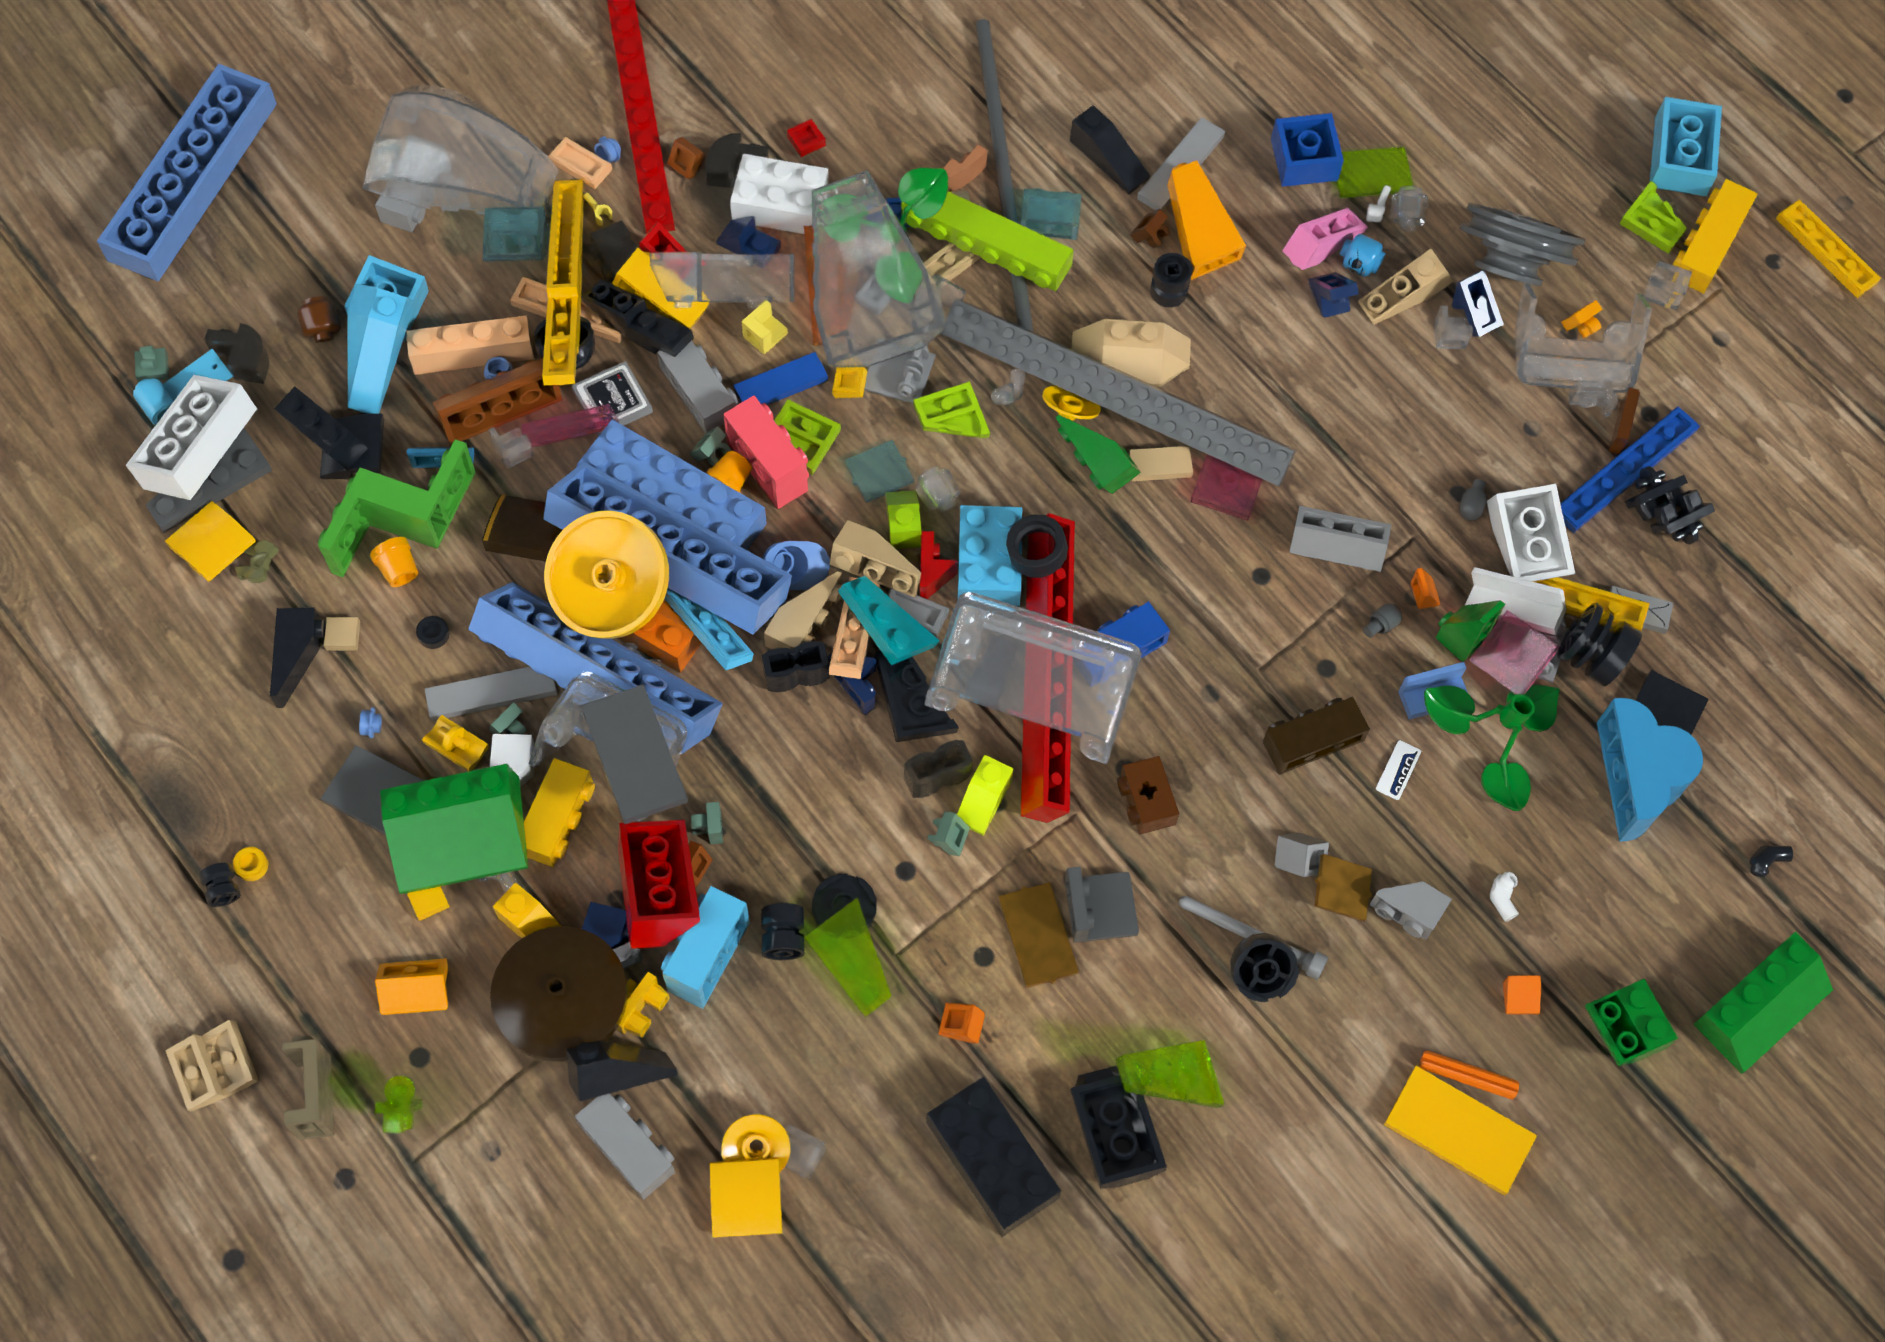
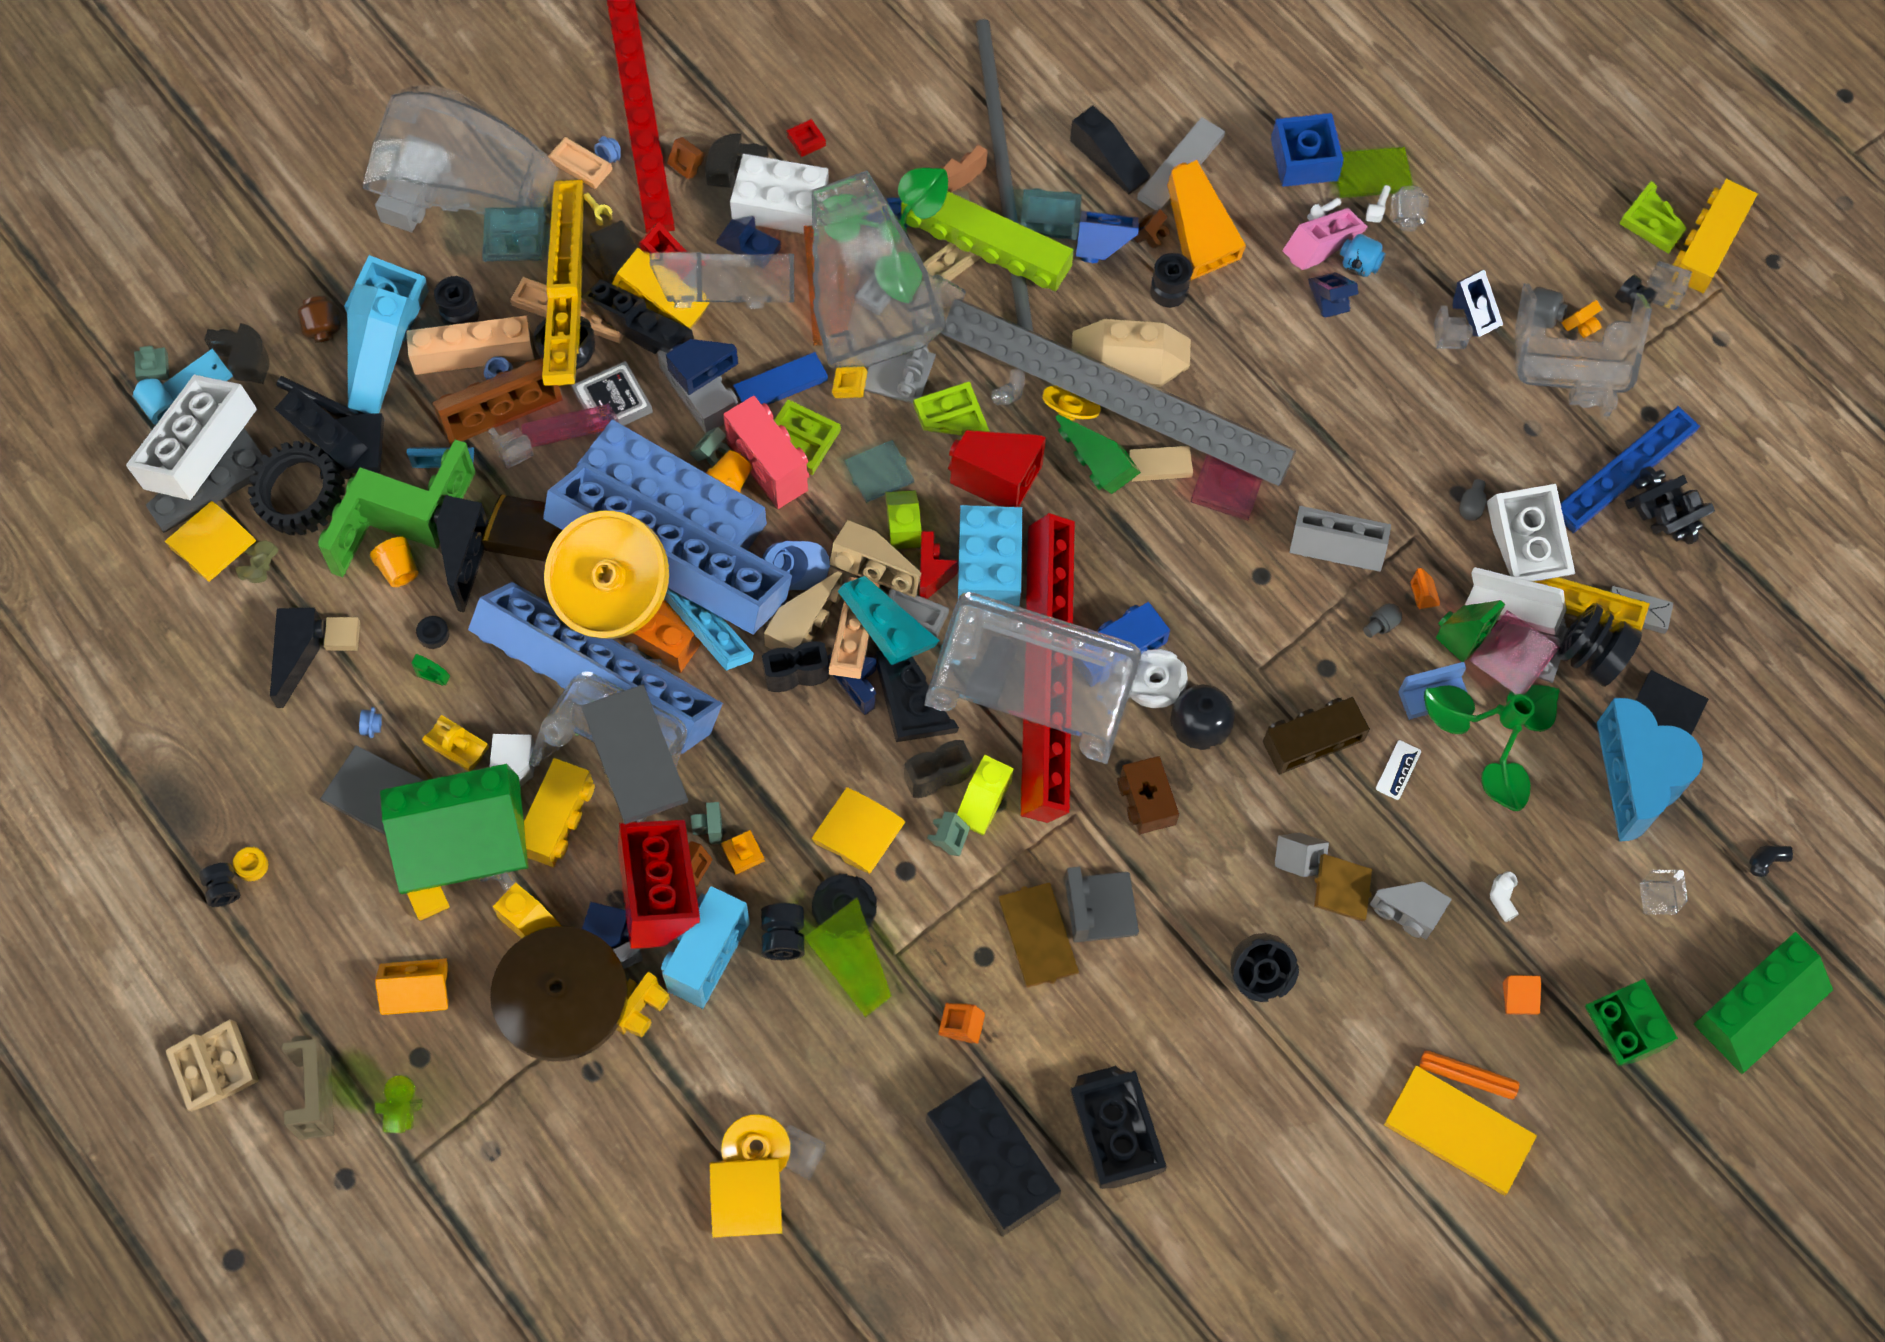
medium blue brick [97,64,277,282] -> none
light grey tile [425,666,557,721] -> none
sand green tile [488,702,527,735] -> none
black slope [566,1041,678,1101] -> none
light grey brick [574,1094,675,1200] -> none
light yellow panel [741,300,788,354] -> none
clear head [915,466,961,513] -> none
black tyre [1006,514,1068,578] -> none
clear neon green wing [1116,1040,1225,1108] -> none
light grey piece [1179,896,1329,981] -> none
tan slope [1358,249,1454,325] -> none
dark grey wheel [1459,203,1586,286] -> none
reddish brown tile [1609,387,1640,454] -> none
medium azure brick [1650,97,1722,196] -> none
yellow tile [1776,199,1881,298] -> none
none -> black tyre [248,441,345,535]
none -> black bar [276,376,360,417]
none -> green tile [411,654,450,686]
none -> black wheel [434,276,479,326]
none -> black slope [434,495,488,612]
none -> dark blue slope [666,339,738,395]
none -> light orange tile [721,830,765,875]
none -> yellow slope [811,787,905,874]
none -> red slope [948,430,1046,507]
none -> slope [1076,211,1139,263]
none -> white plate [1125,649,1188,708]
none -> black cylinder [1170,684,1235,750]
none -> white hand [1307,198,1341,221]
none -> dark grey head [1521,287,1568,329]
none -> black wheel [1615,274,1658,316]
none -> clear panel [1639,870,1688,915]

